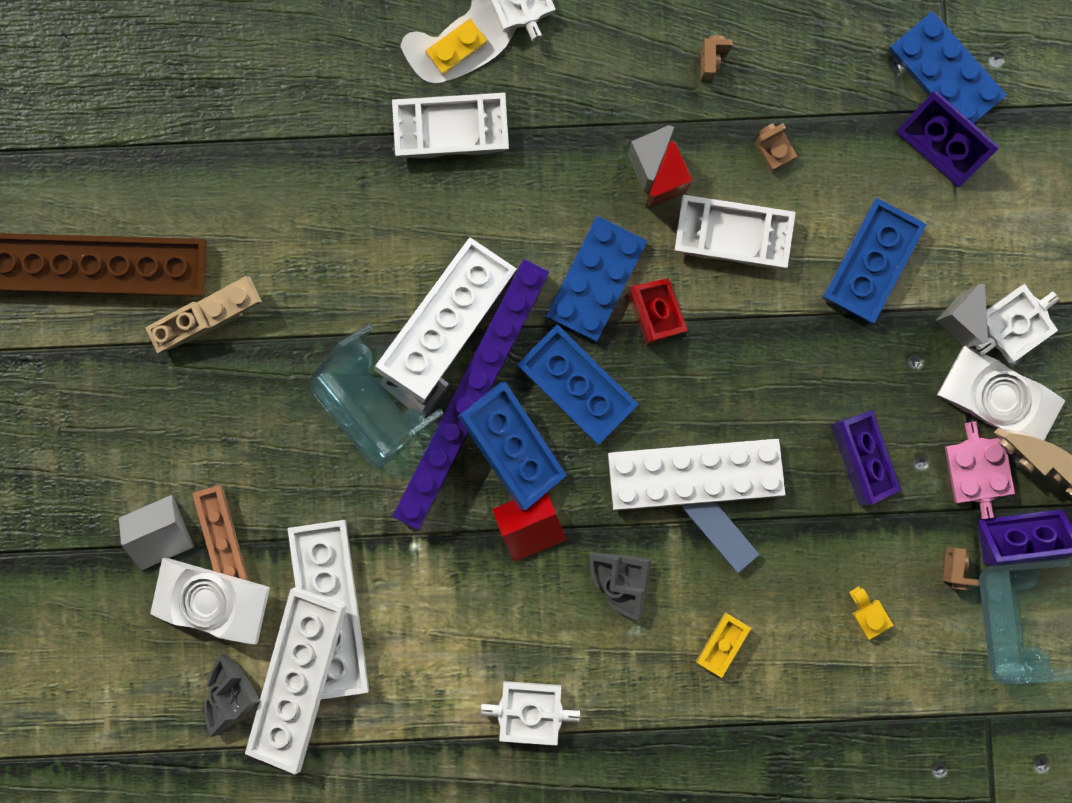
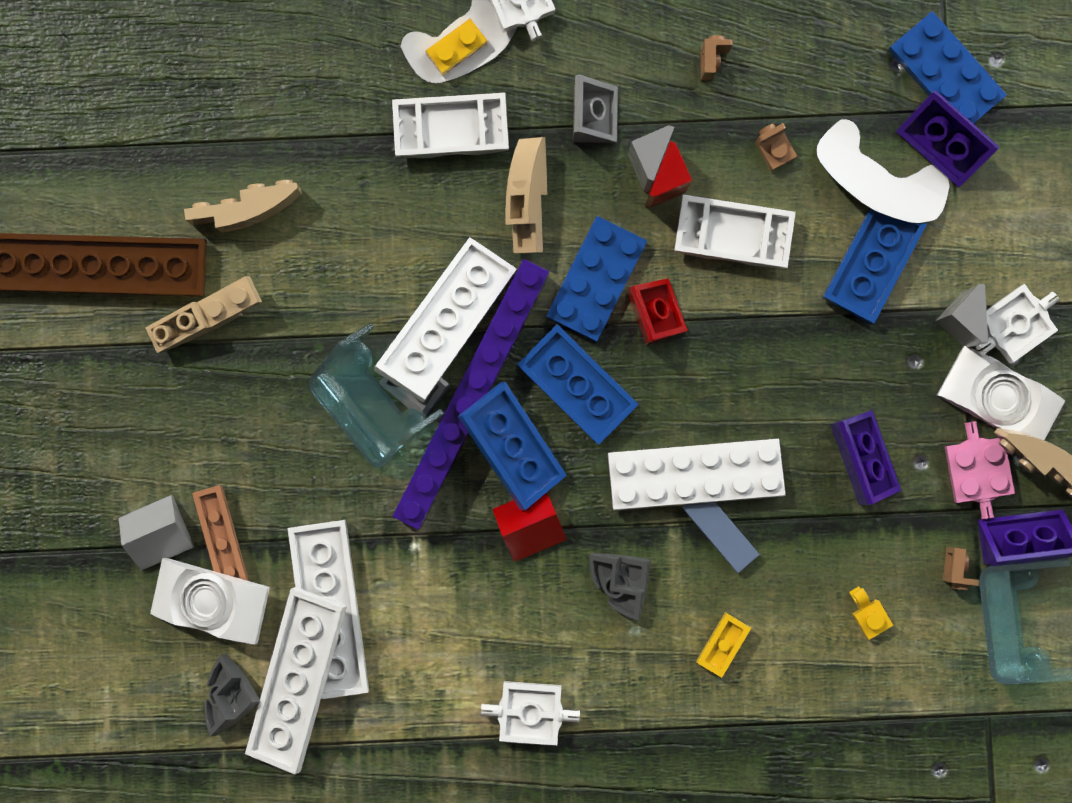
none -> tan slope [184,180,302,233]
none -> tan slope [505,137,547,253]
none -> light grey slope [573,75,618,143]
none -> white sticker [817,119,950,223]

